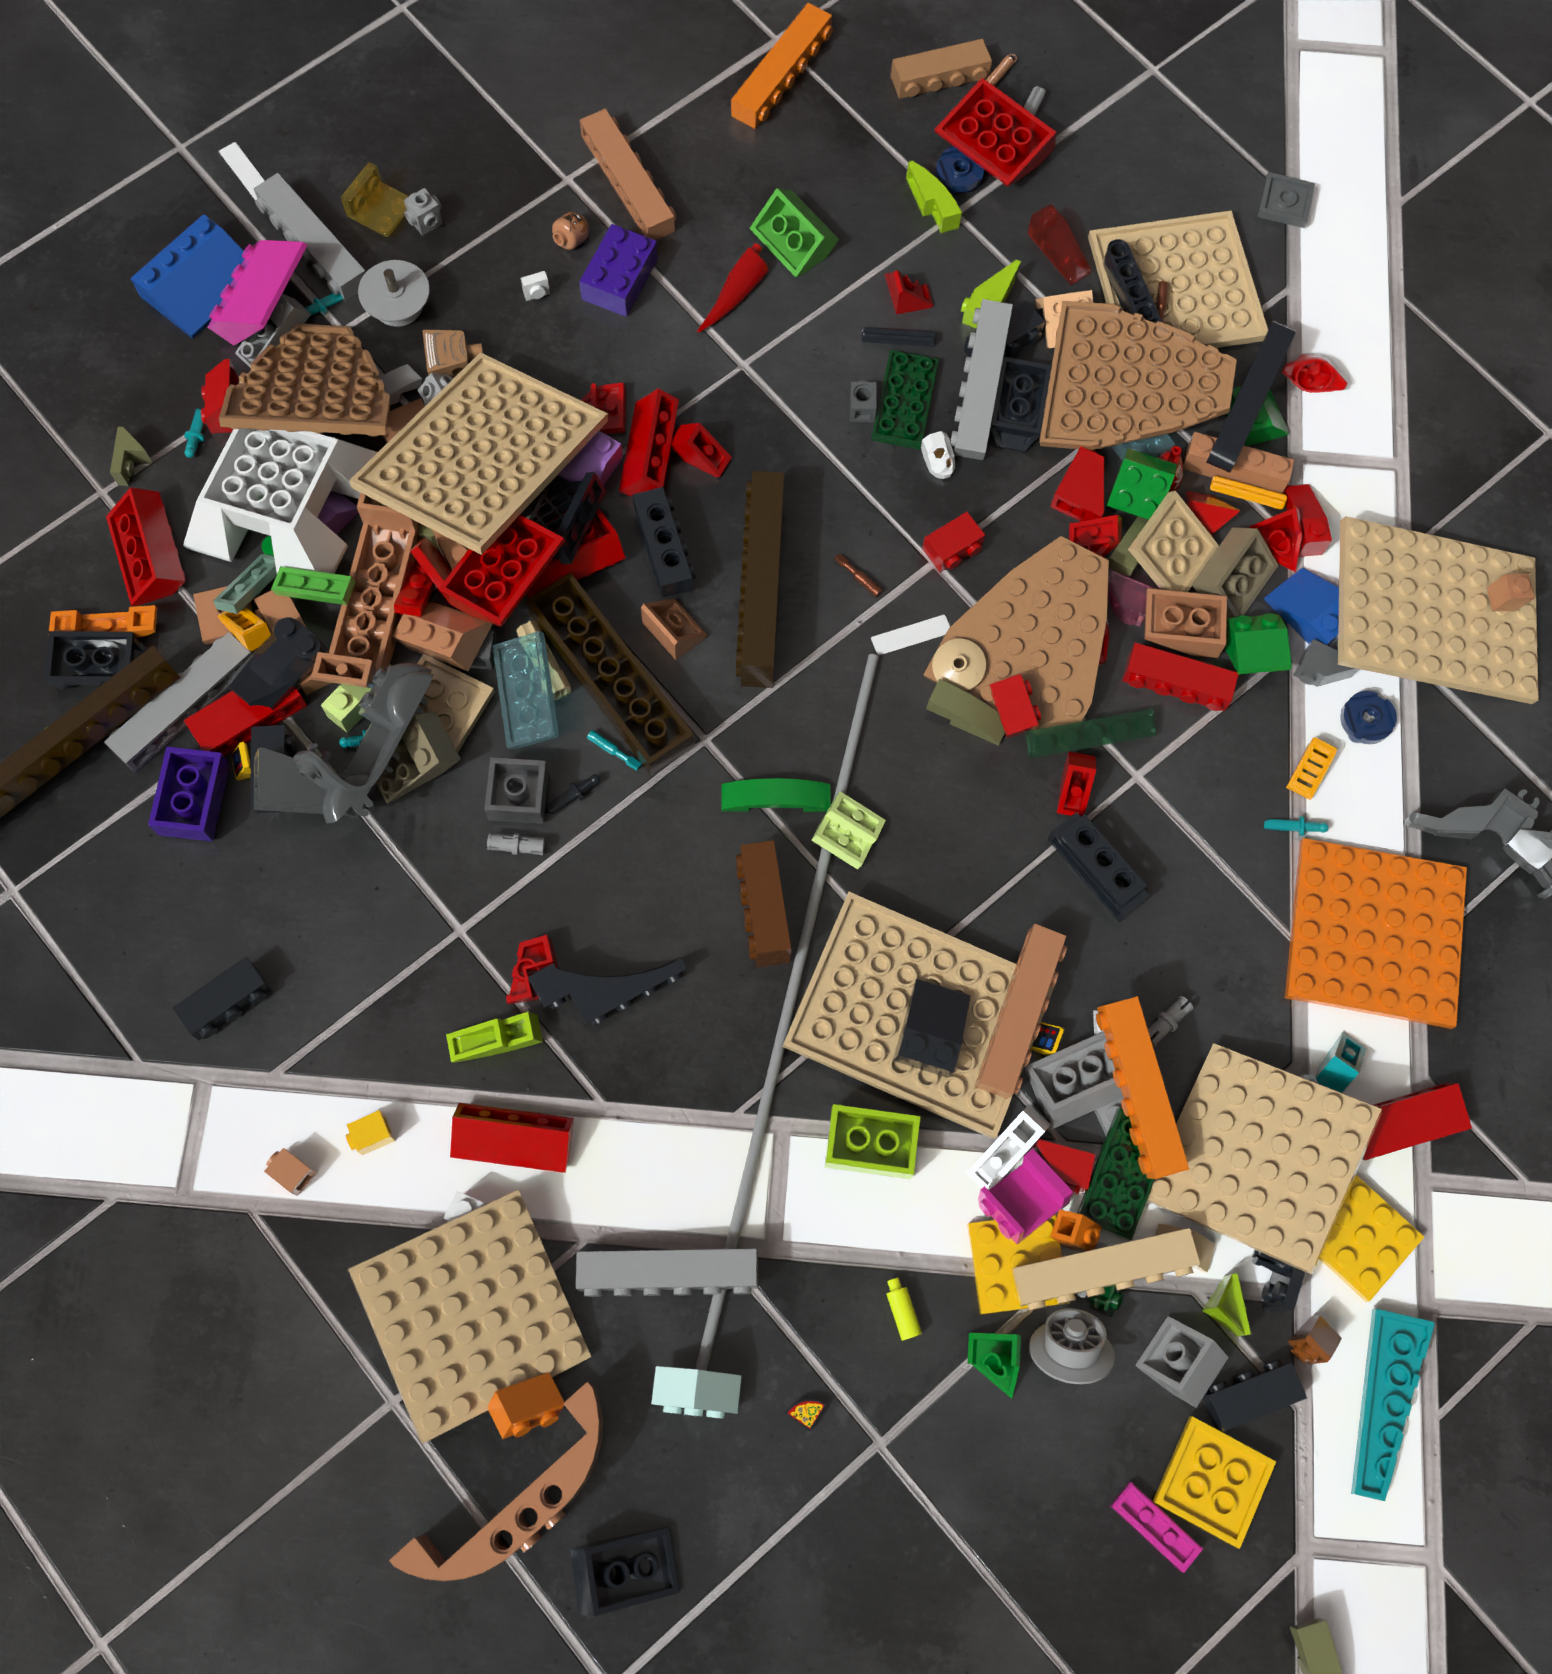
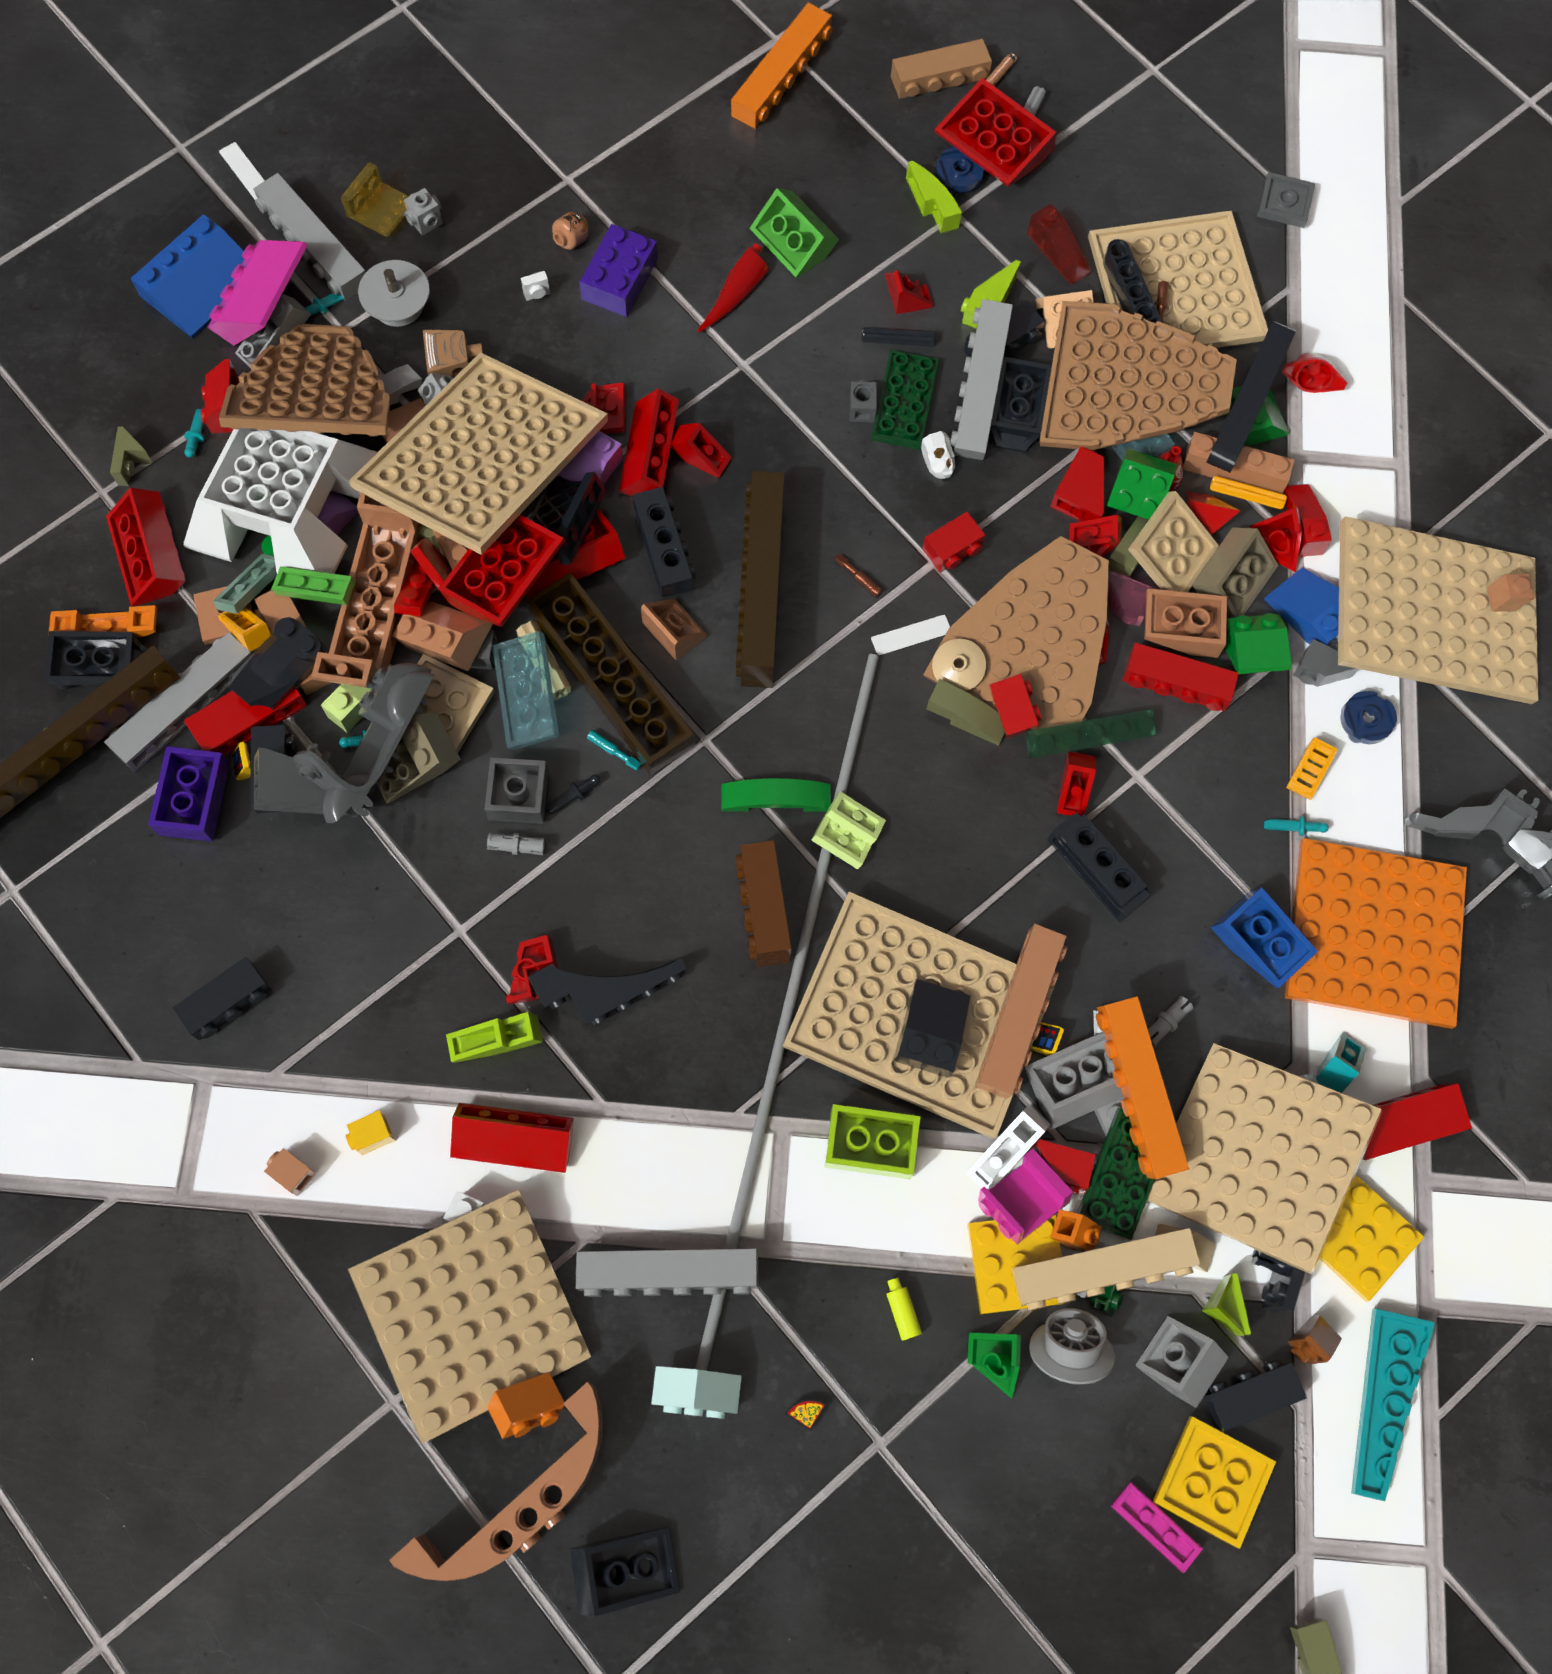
nougat brick [580,109,676,241] -> none
none -> blue slope [1210,887,1318,988]

